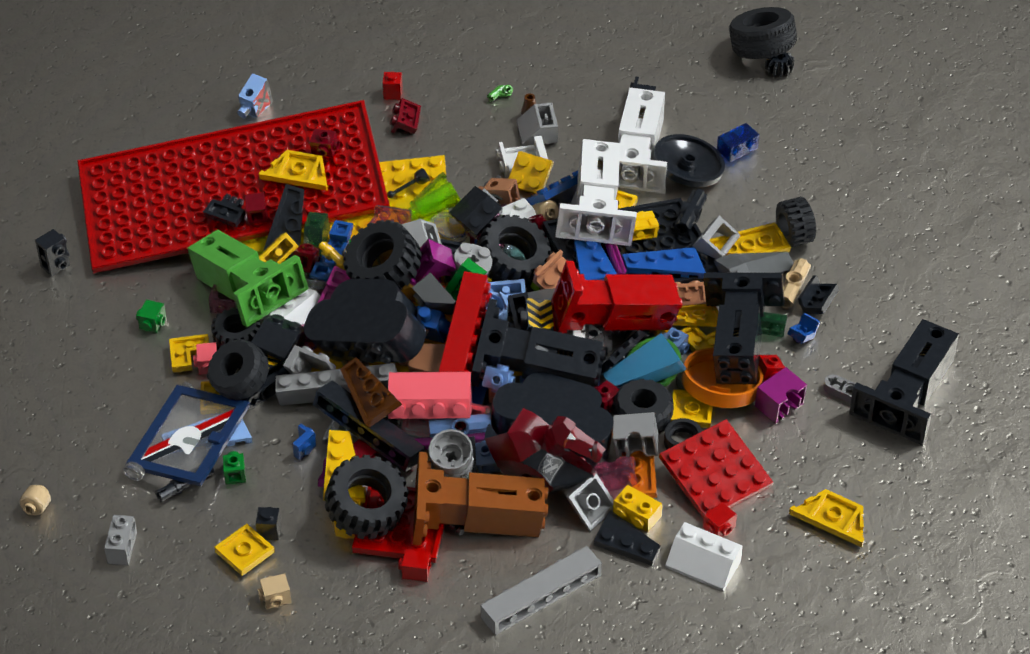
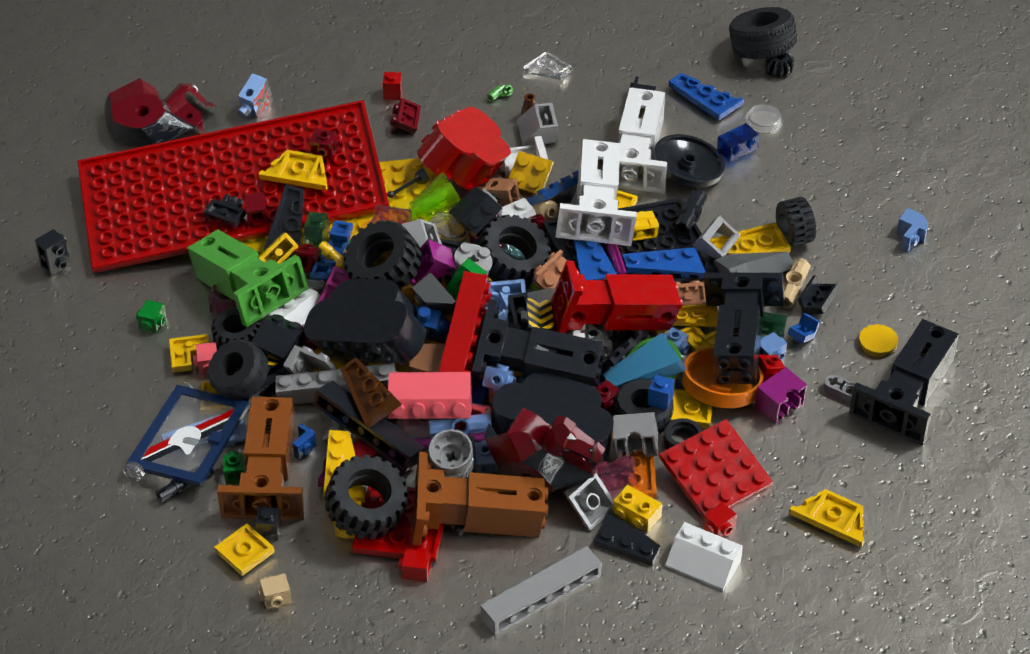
tan head [19,485,51,516] -> none
light grey brick [104,515,137,565] -> none
none -> dark red piece [104,78,217,147]
none -> dark orange brick [217,397,305,520]
none -> red brick [417,107,511,190]
none -> clear wing [524,51,572,80]
none -> blue brick [648,374,675,410]
none -> blue wing [668,73,744,120]
none -> clear piece [745,105,783,134]
none -> medium blue brick [760,332,787,360]
none -> yellow tile [859,324,898,357]
none -> medium blue brick [897,208,928,252]

